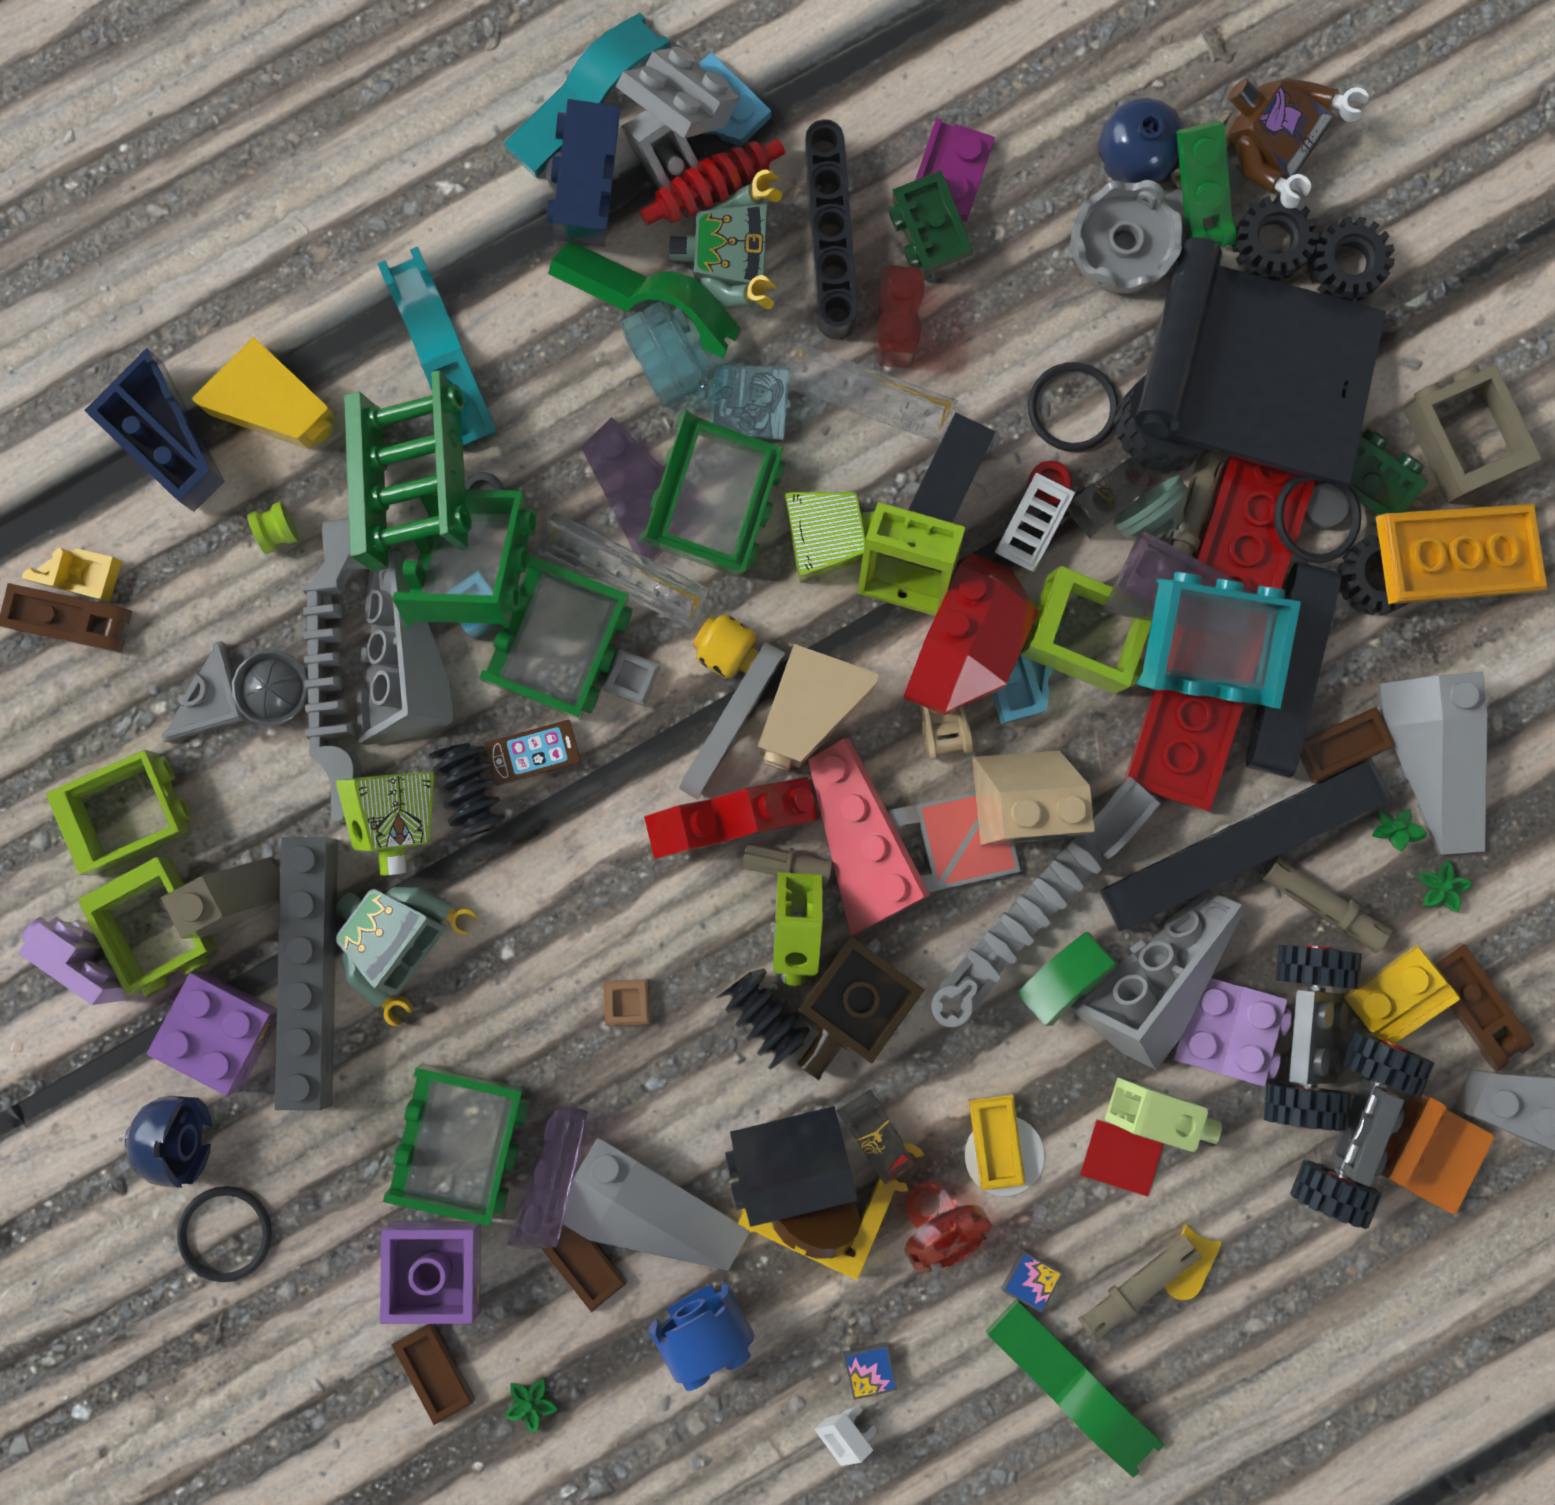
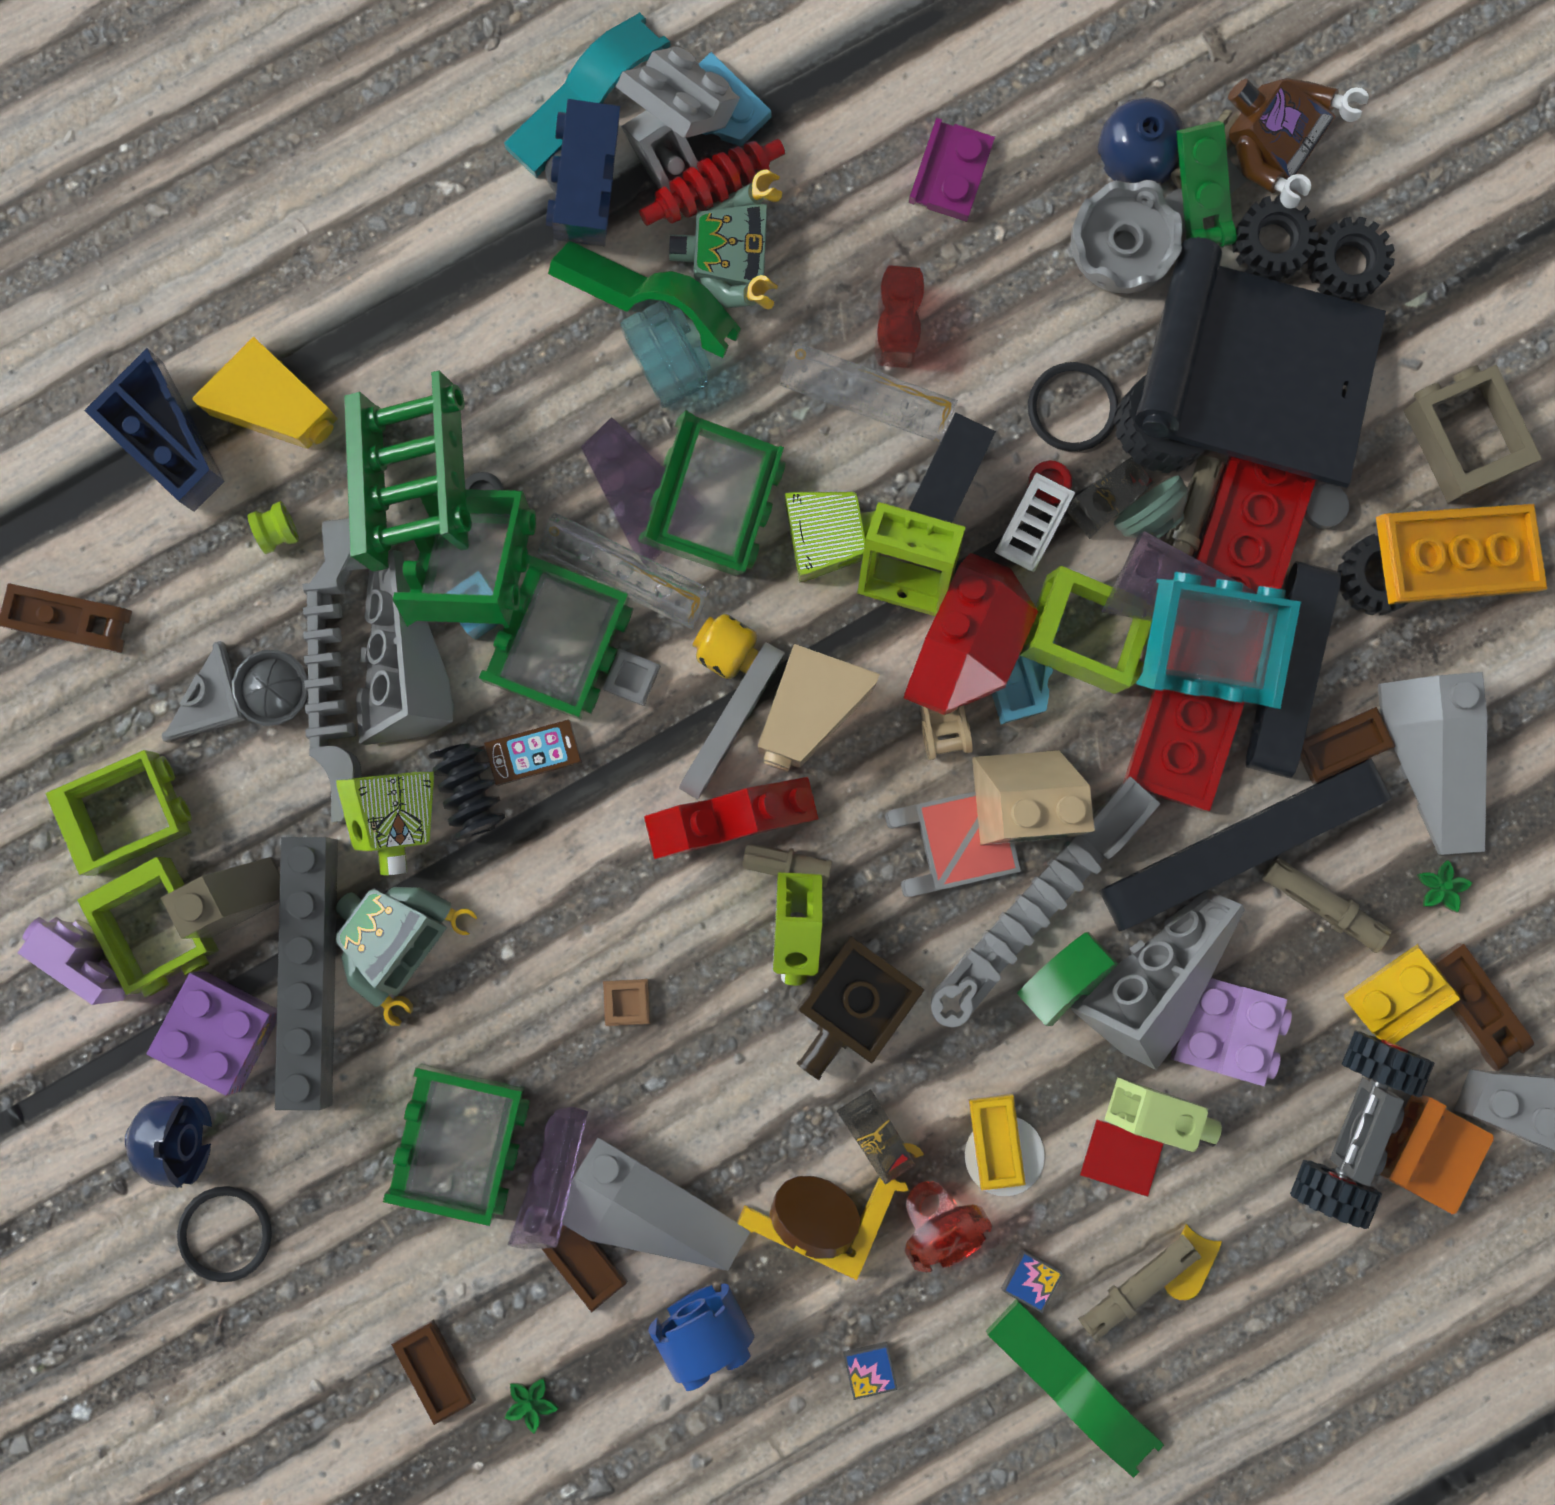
yellow slope [22,547,122,603] -> none
teal piece [377,247,498,447] -> none
medium lavender brick [380,1221,481,1324] -> none
clear light blue piece [708,365,791,440] -> none
black piece [716,968,810,1070] -> none
black brick [725,1106,858,1227] -> none
black beam [805,119,858,340] -> none
coral wing [808,738,930,936] -> none
white tile [814,1406,877,1466] -> none
dark green bracket [888,170,973,281] -> none
plate [1264,945,1362,1131] -> none
black tyre [1274,475,1361,563] -> none
dark green bracket [1349,427,1428,515] -> none
green plant [1372,808,1427,852] -> none

